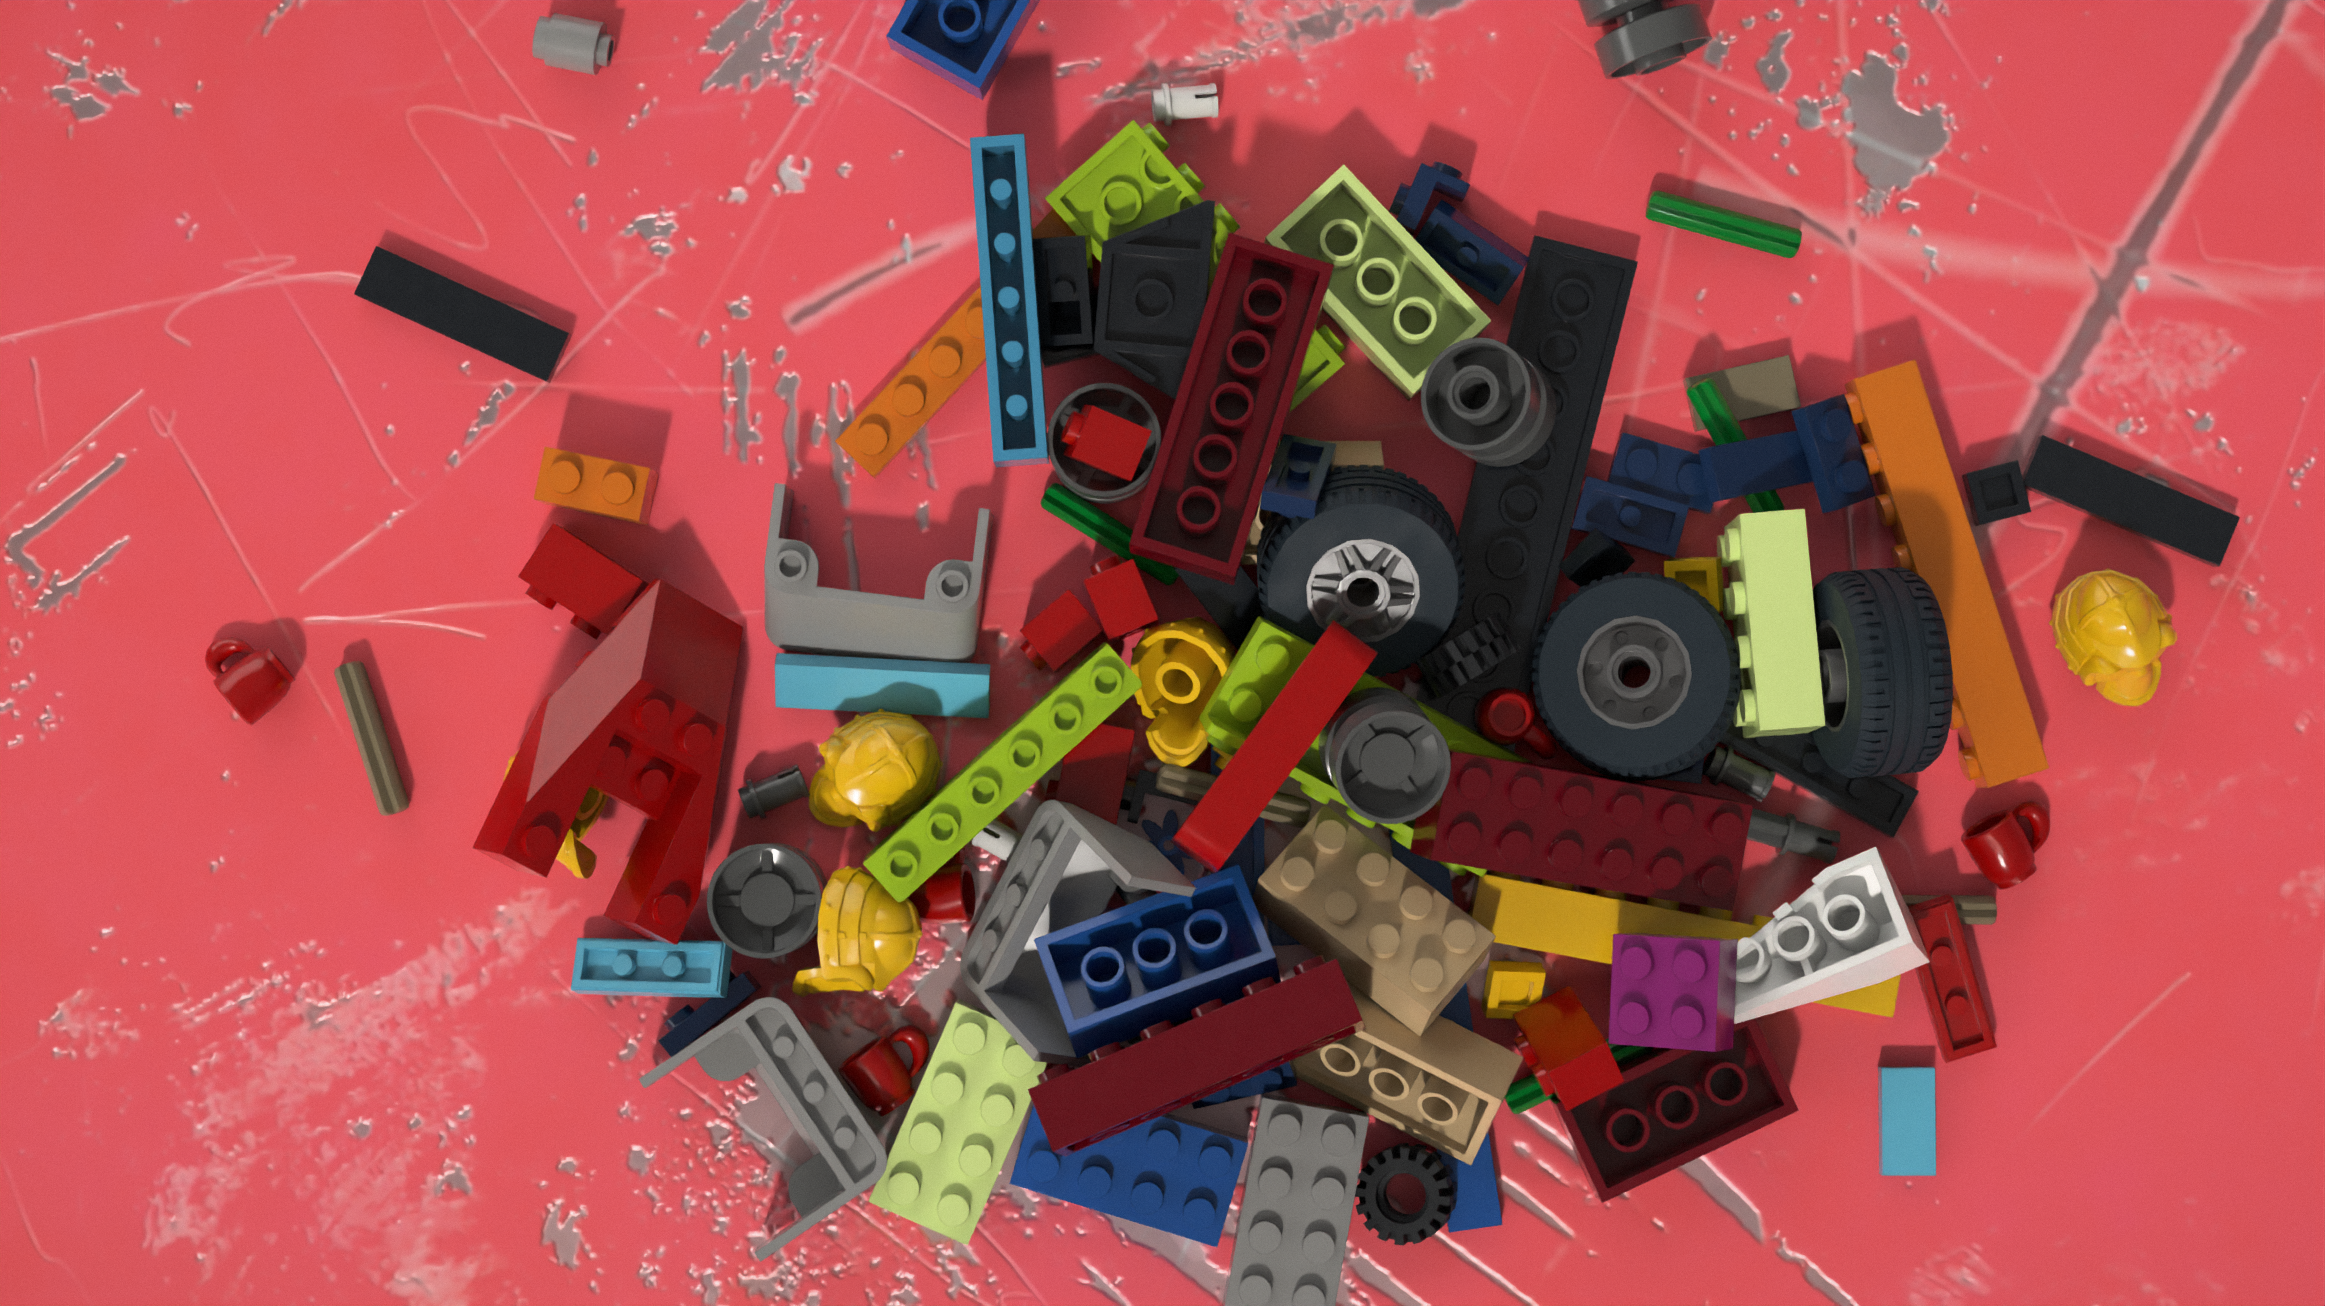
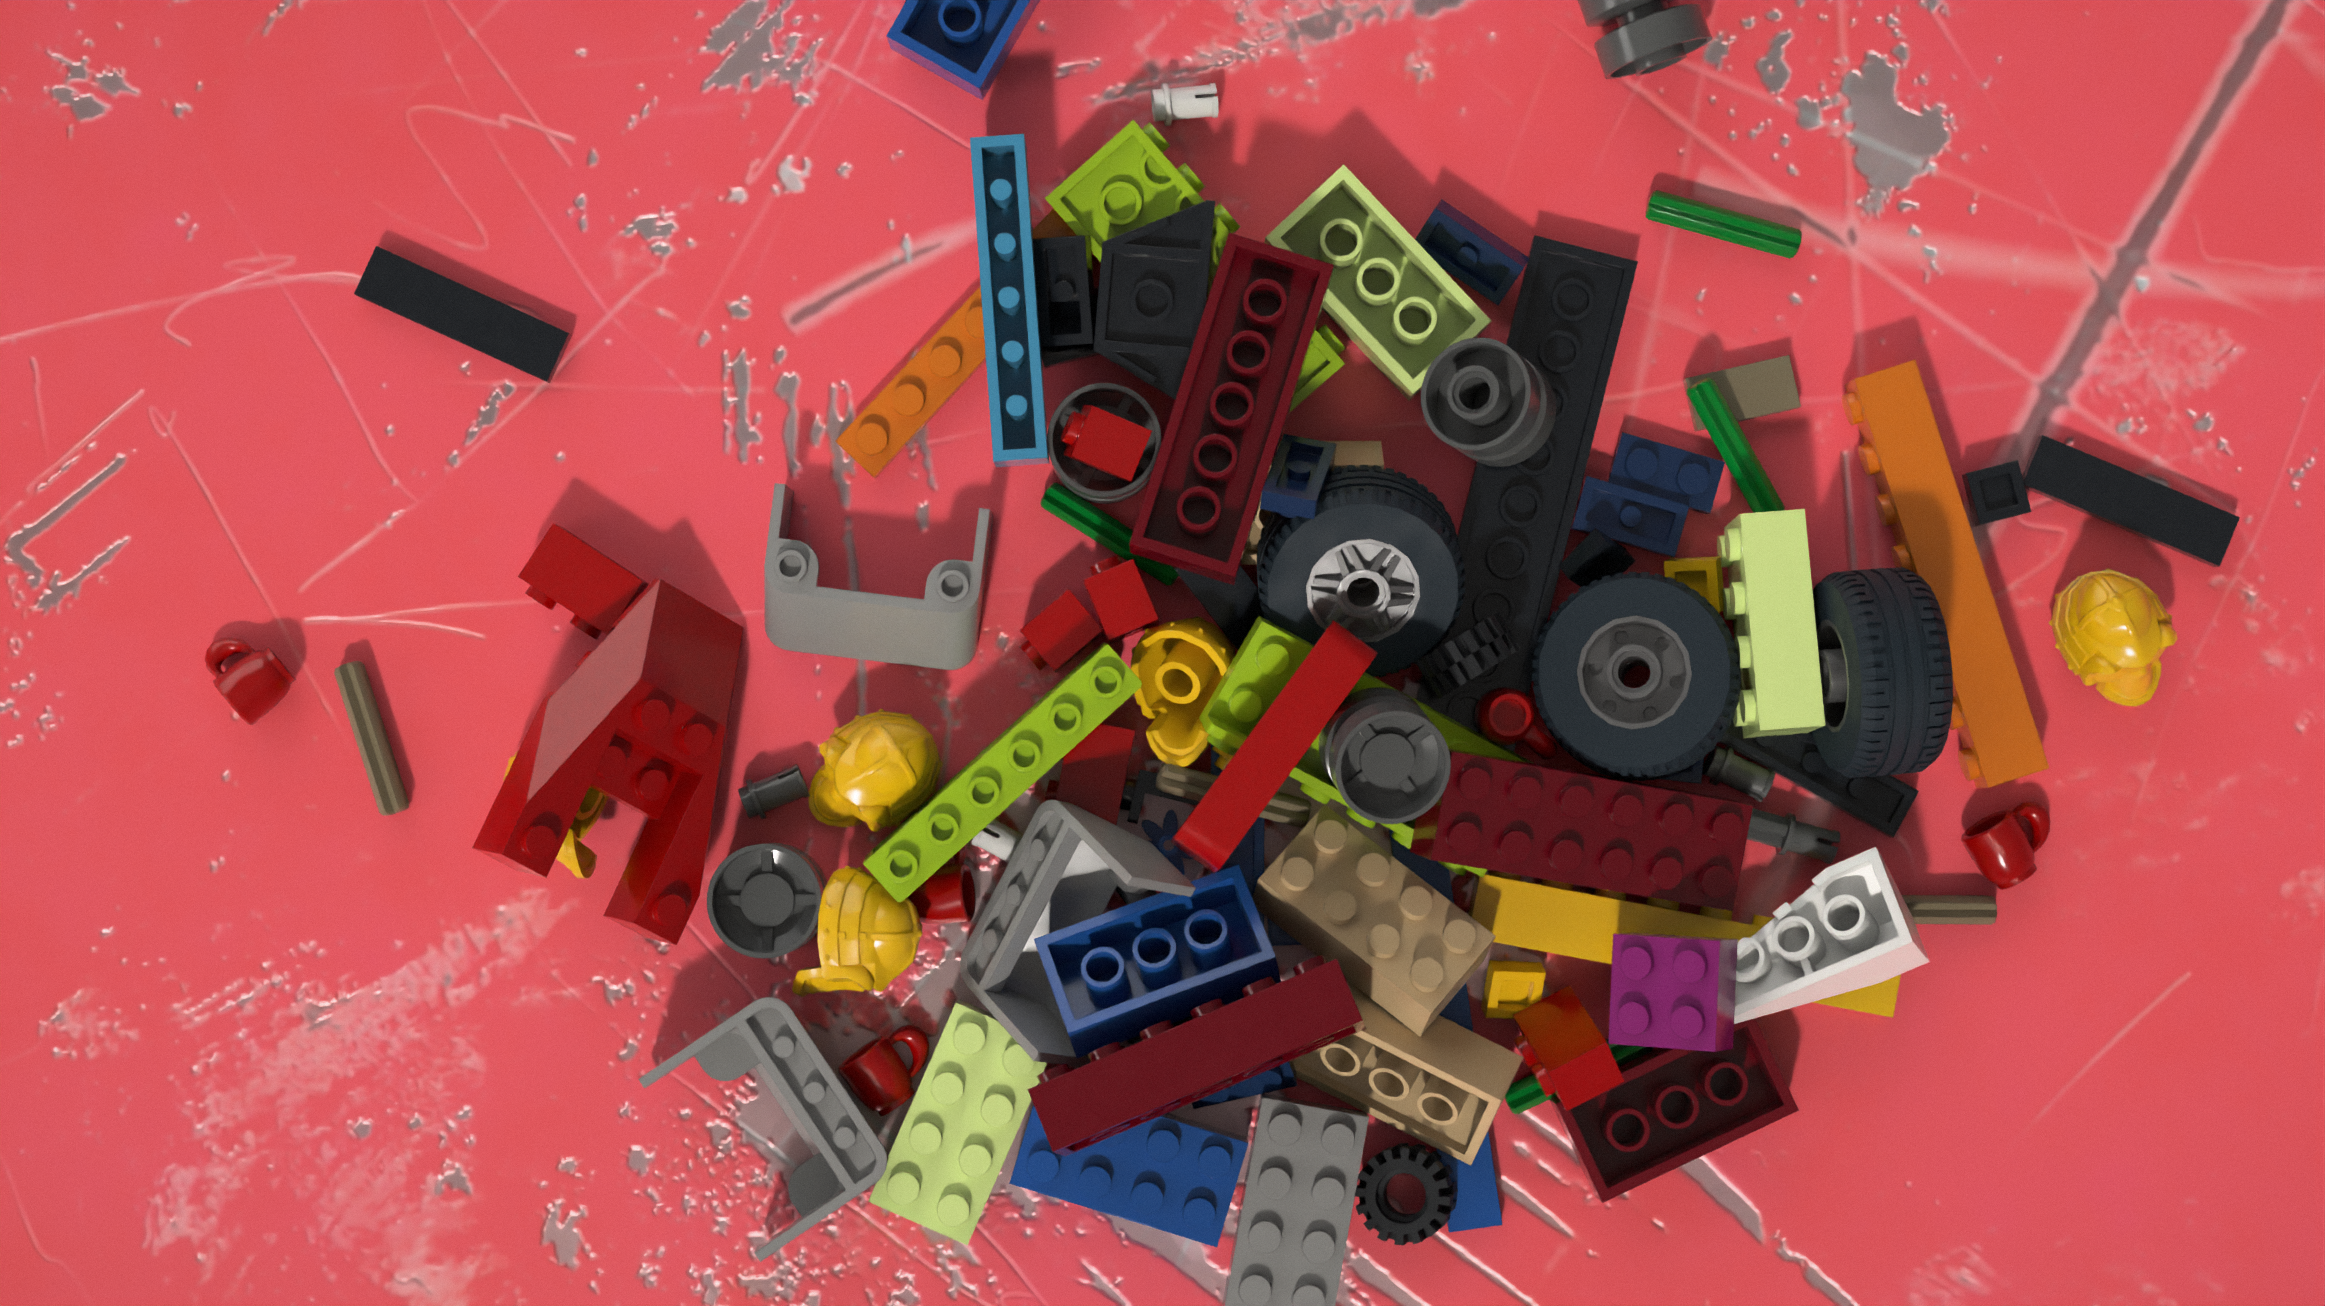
light grey brick [532,13,615,75] -> none
orange brick [534,447,659,525] -> none
medium azure tile [571,938,733,998] -> none
dark blue plate [658,970,762,1057] -> none
medium azure tile [775,653,991,718] -> none
dark blue bracket [1389,161,1470,237] -> none
dark blue tile [1698,430,1813,503] -> none
dark blue plate [1791,394,1876,513] -> none
medium azure tile [1878,1067,1936,1176] -> none
red tile [1908,894,1997,1063] -> none

